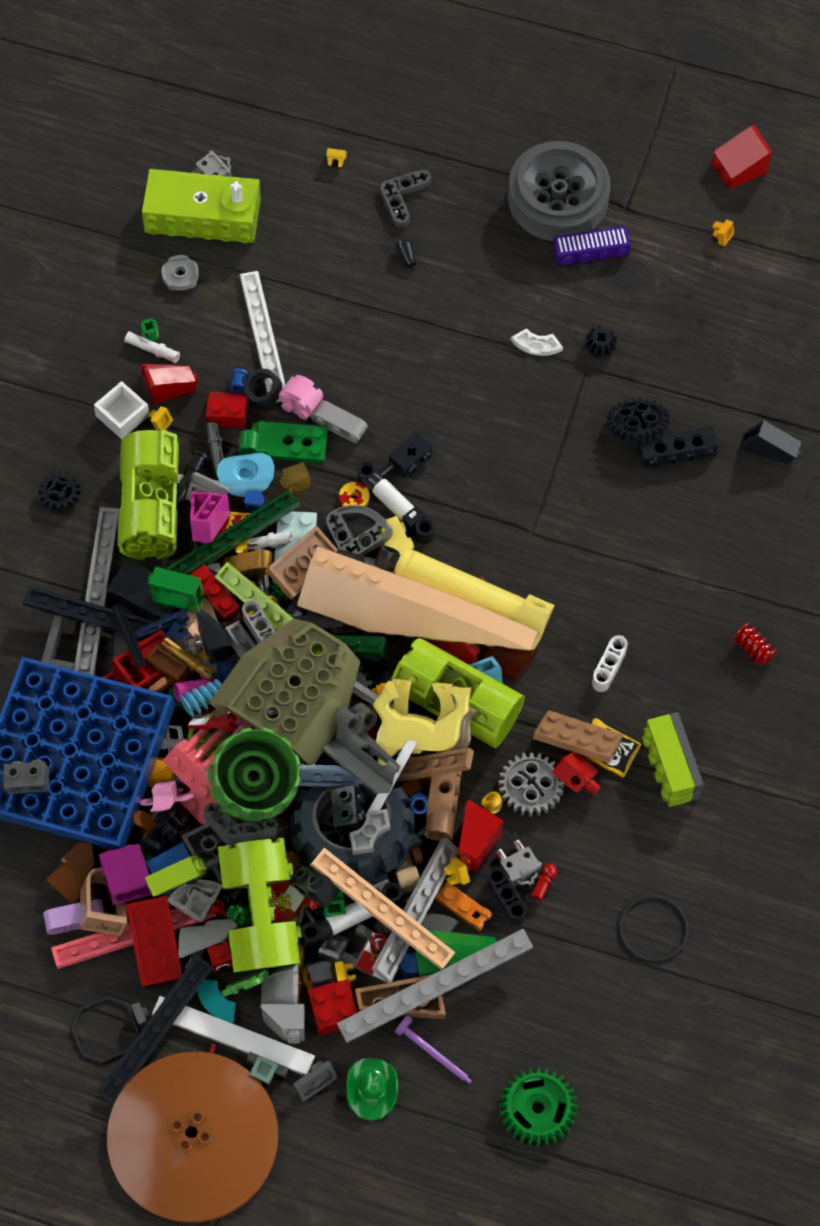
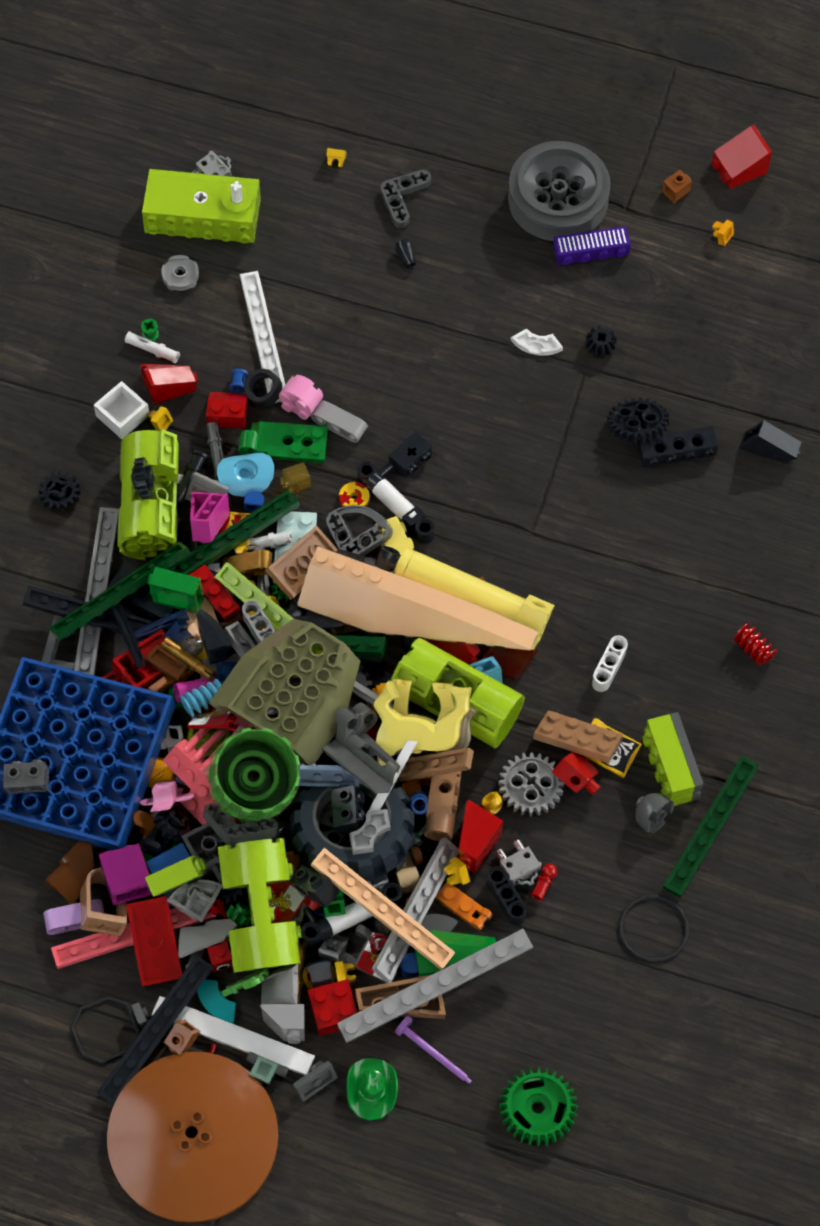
none -> dark green plate [49,541,191,640]
none -> black gear [131,457,156,500]
none -> dark orange brick [164,1019,201,1055]
none -> dark grey cylinder [635,793,674,834]
none -> dark orange brick [662,170,692,203]
none -> dark green plate [663,756,759,898]

